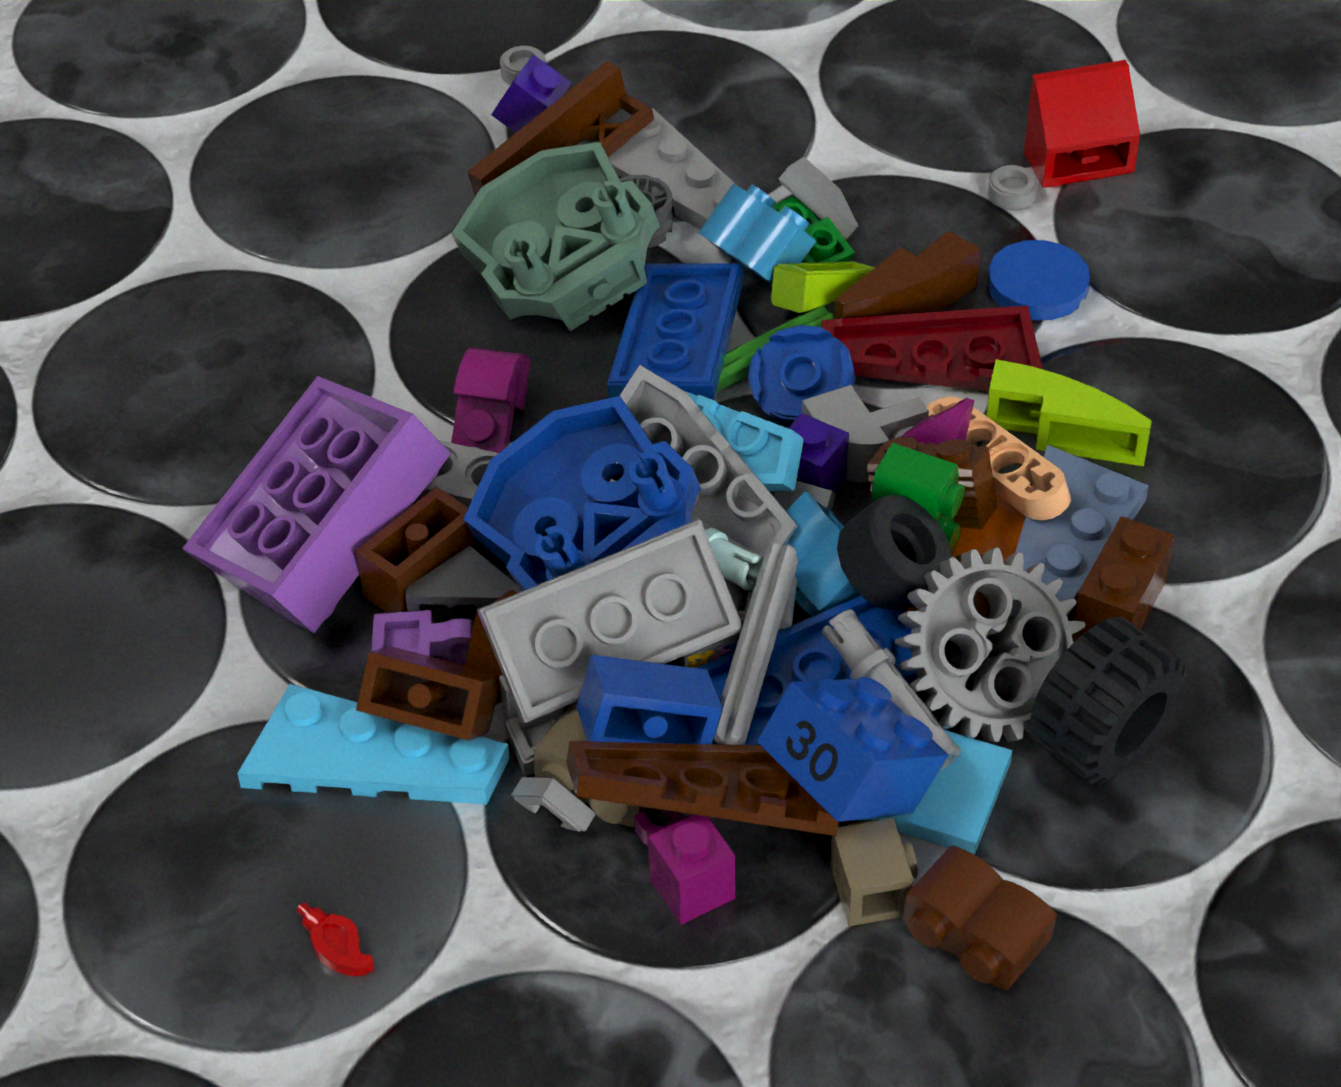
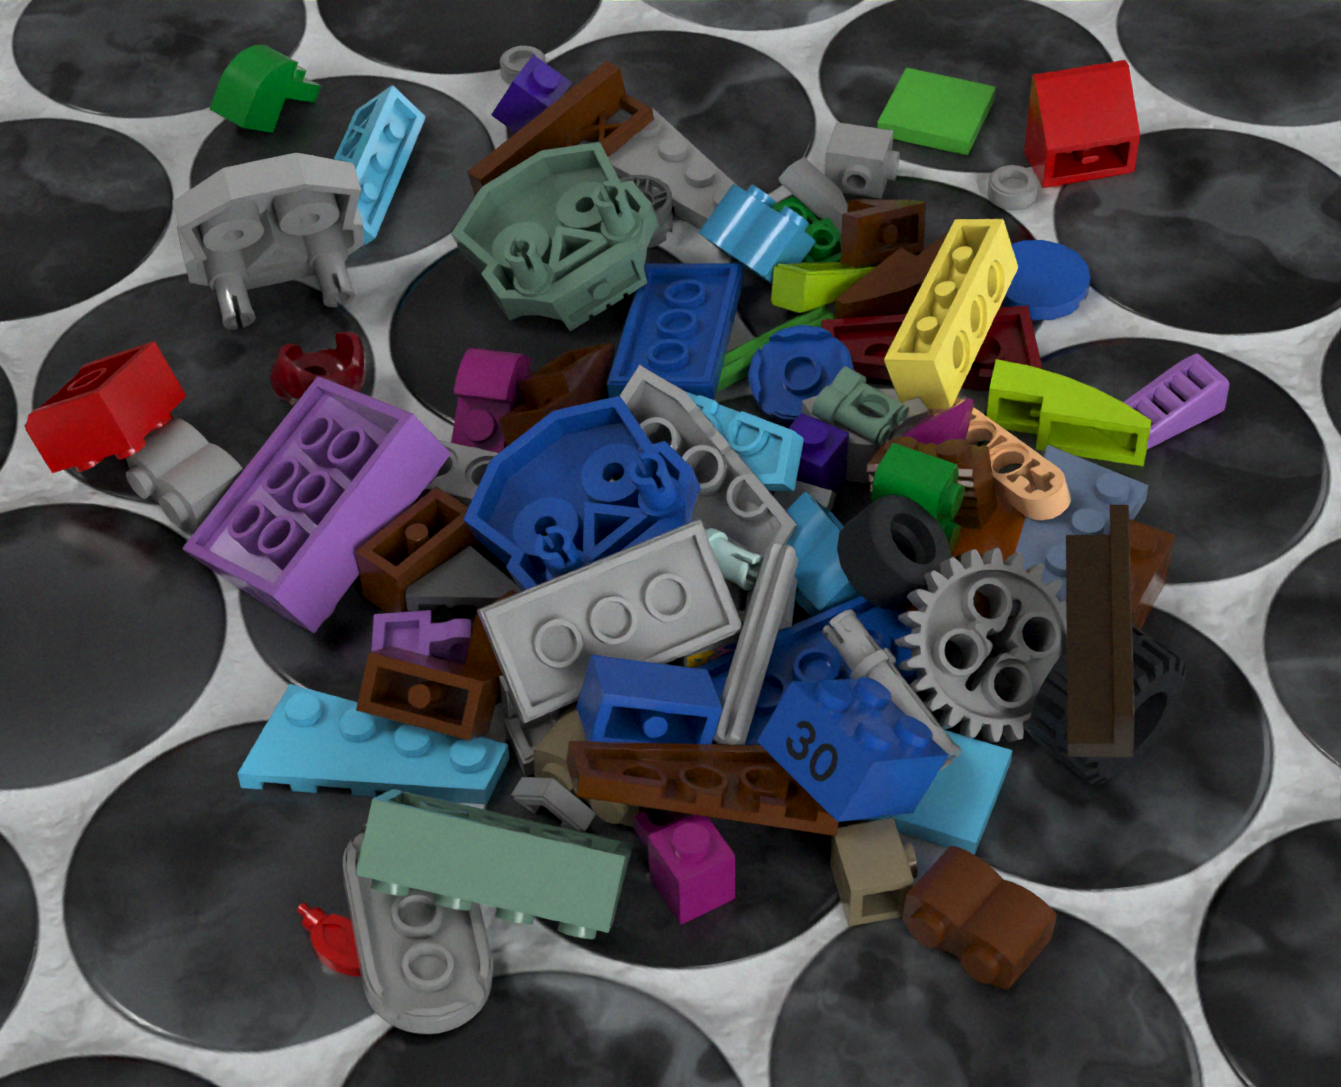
none -> red hinge [24,341,186,473]
none -> light grey brick [126,418,244,531]
none -> light grey brick [172,152,364,329]
none -> green brick [209,45,321,133]
none -> dark red hair [270,331,366,408]
none -> medium azure fence [334,85,426,247]
none -> light grey tile [343,824,493,1034]
none -> sand green slope [356,789,633,939]
none -> reddish brown slope [499,342,615,446]
none -> sand green piece [812,366,909,446]
none -> light grey brick [825,122,900,199]
none -> reddish brown slope [841,199,926,268]
none -> bright green tile [877,67,996,156]
none -> light yellow brick [884,219,1018,409]
none -> dark brown fence [1066,505,1135,757]
none -> medium lavender slope [1123,353,1229,449]

